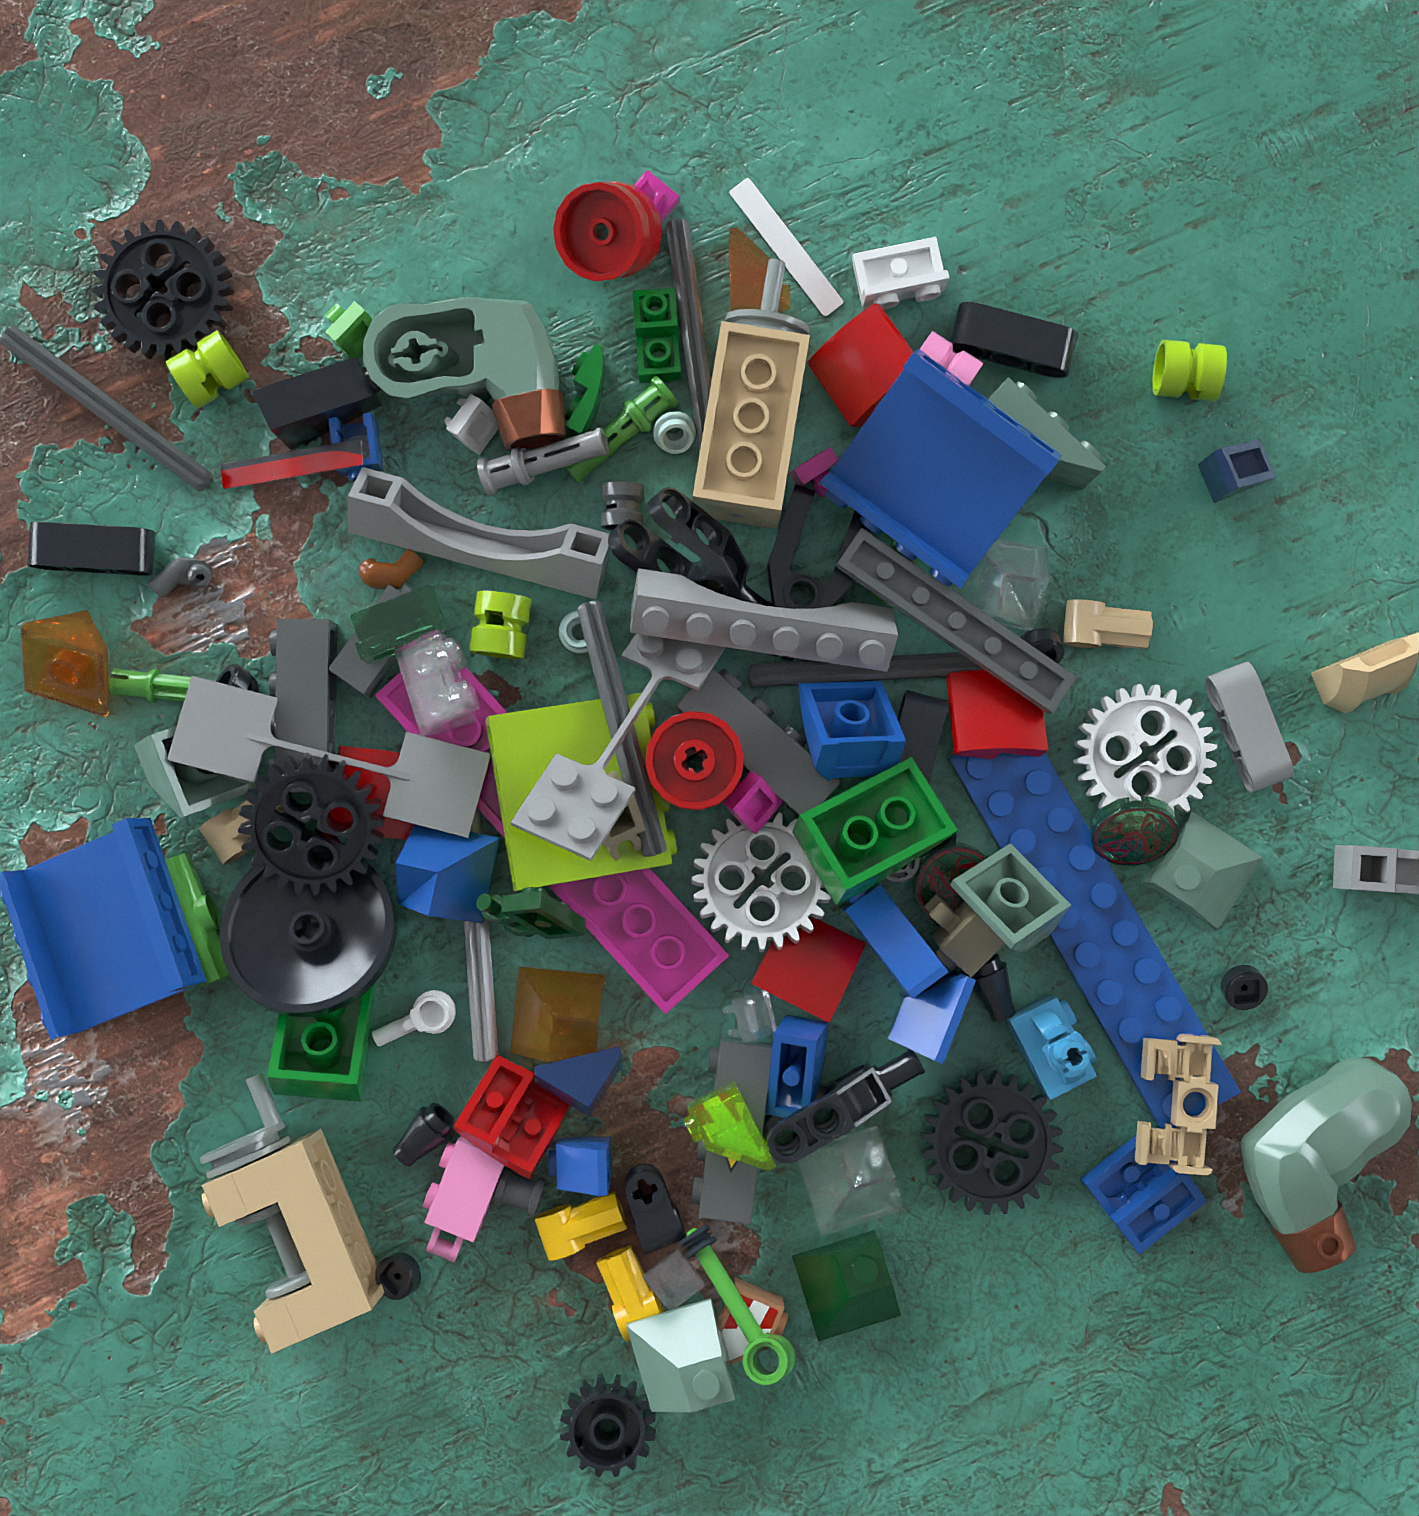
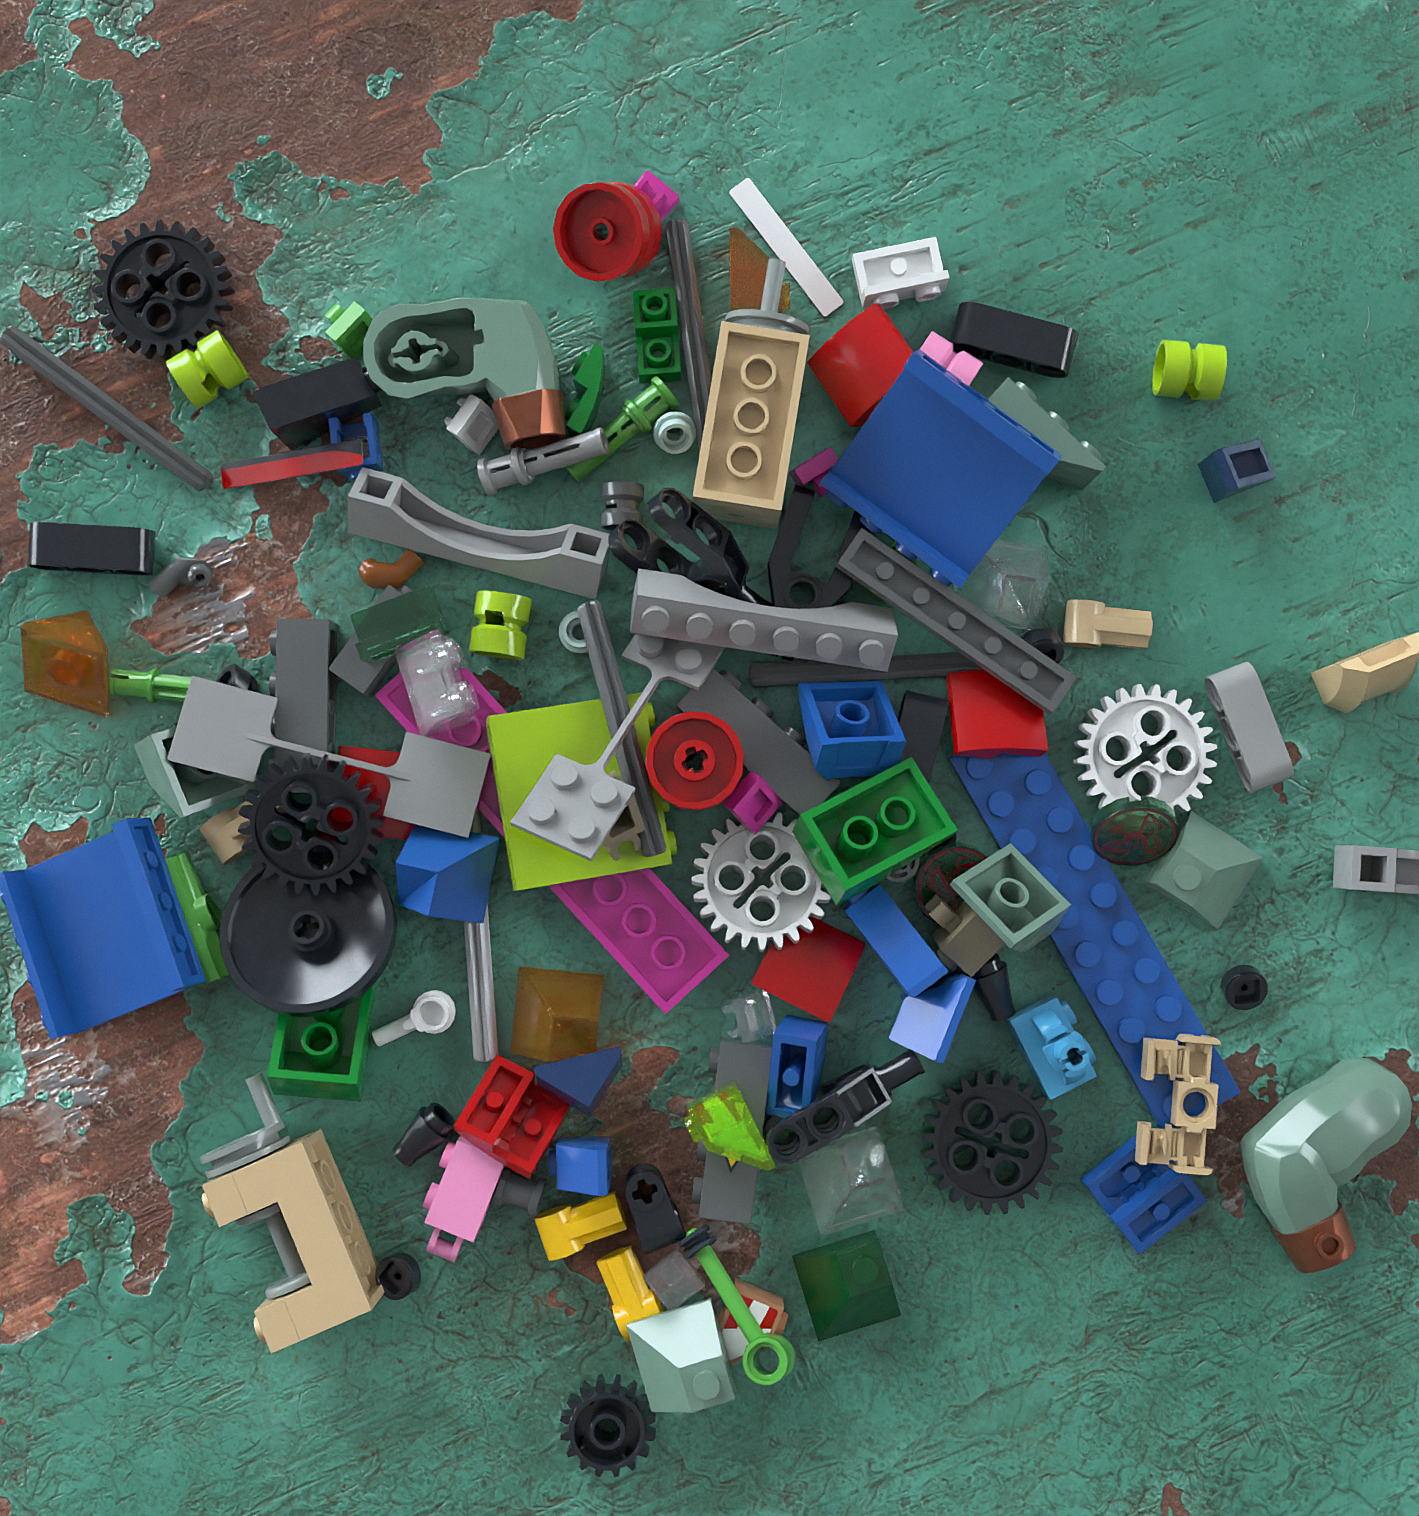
dark green plate [476,887,586,939] -> none

